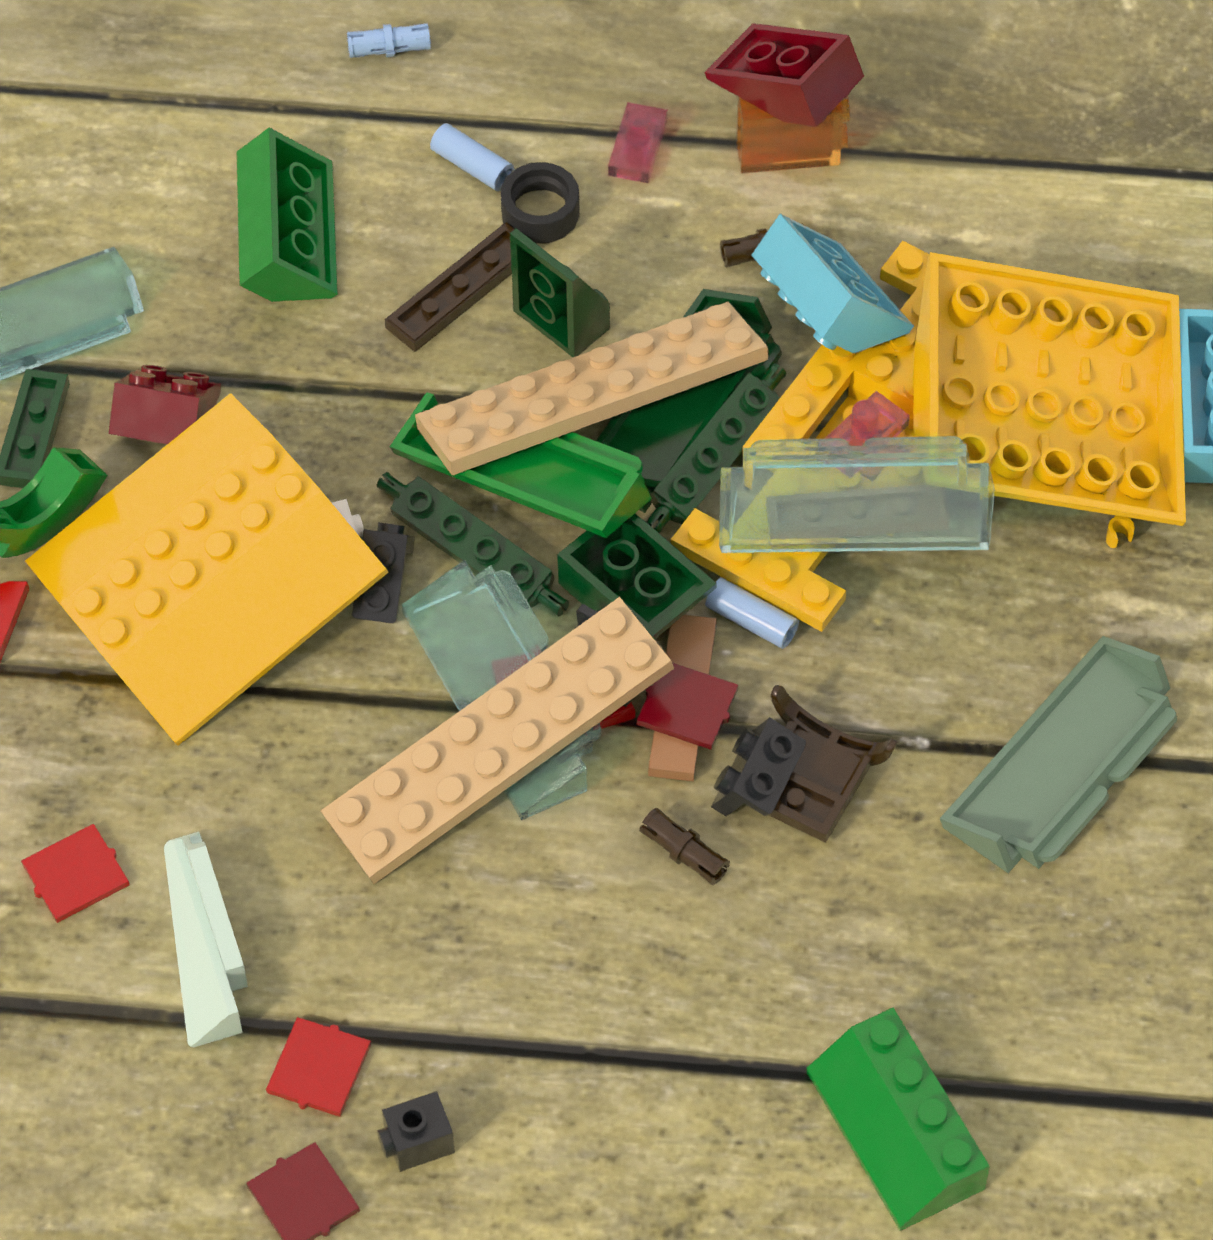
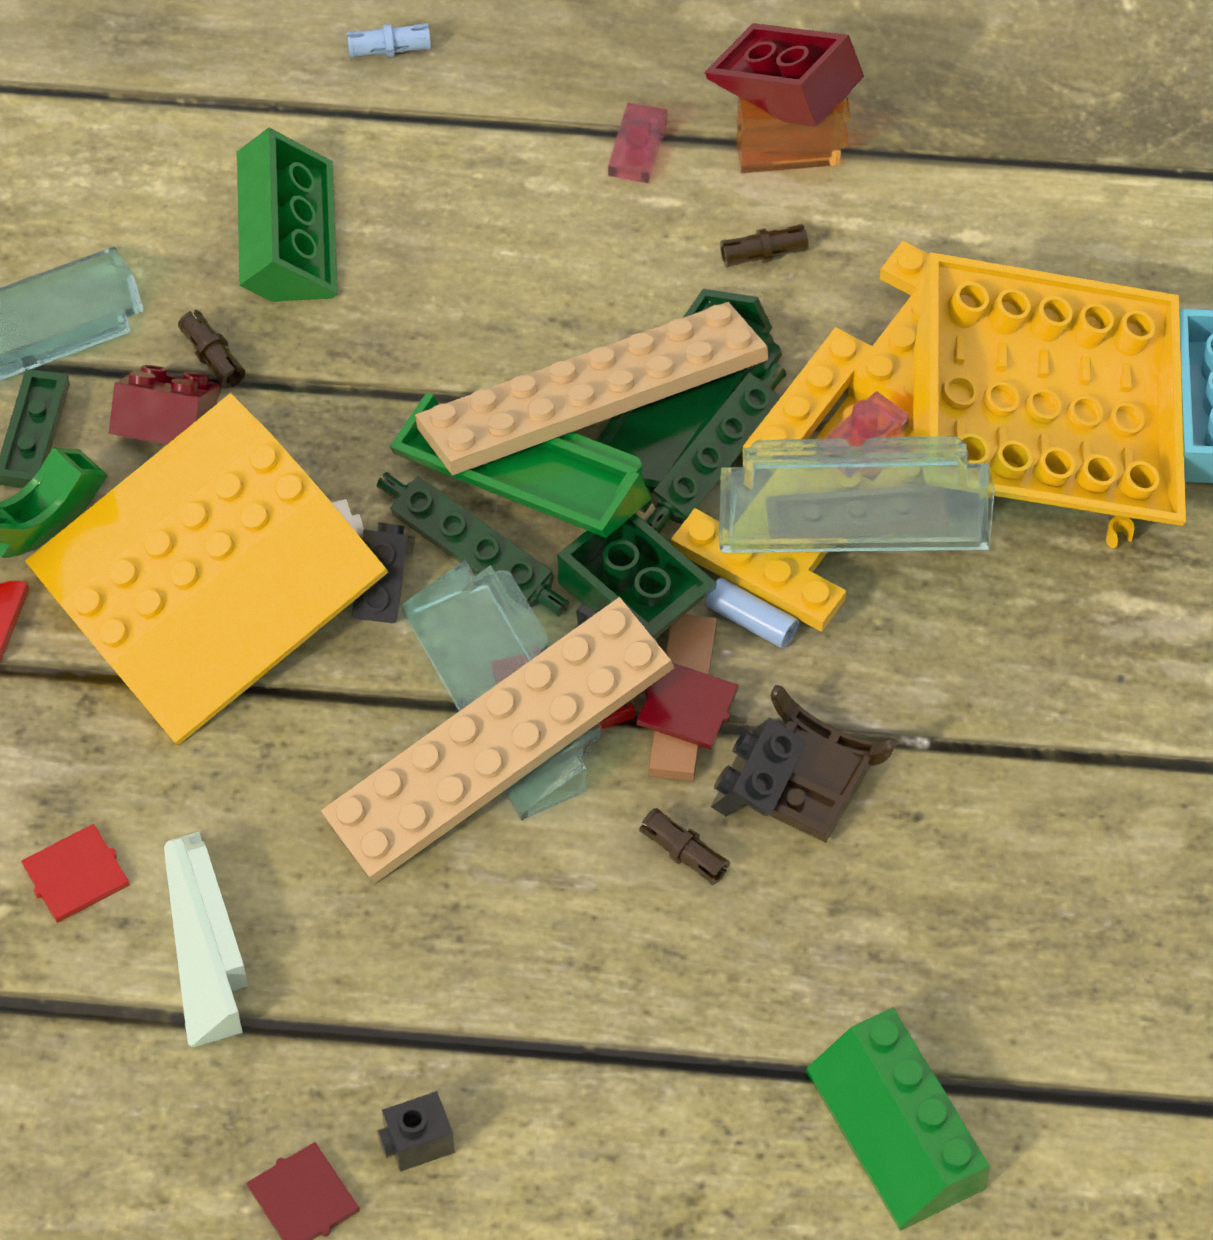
piece [266,1017,371,1117] -> none
dark brown tile [385,222,515,352] -> none
light blue piece [430,123,514,191] -> none
black tyre [500,162,580,244] -> none
dark green slope [510,228,610,357] -> none
medium azure slope [752,214,914,354] -> none
sand green slope [940,636,1177,874] -> none
none -> dark brown pin [178,310,246,388]

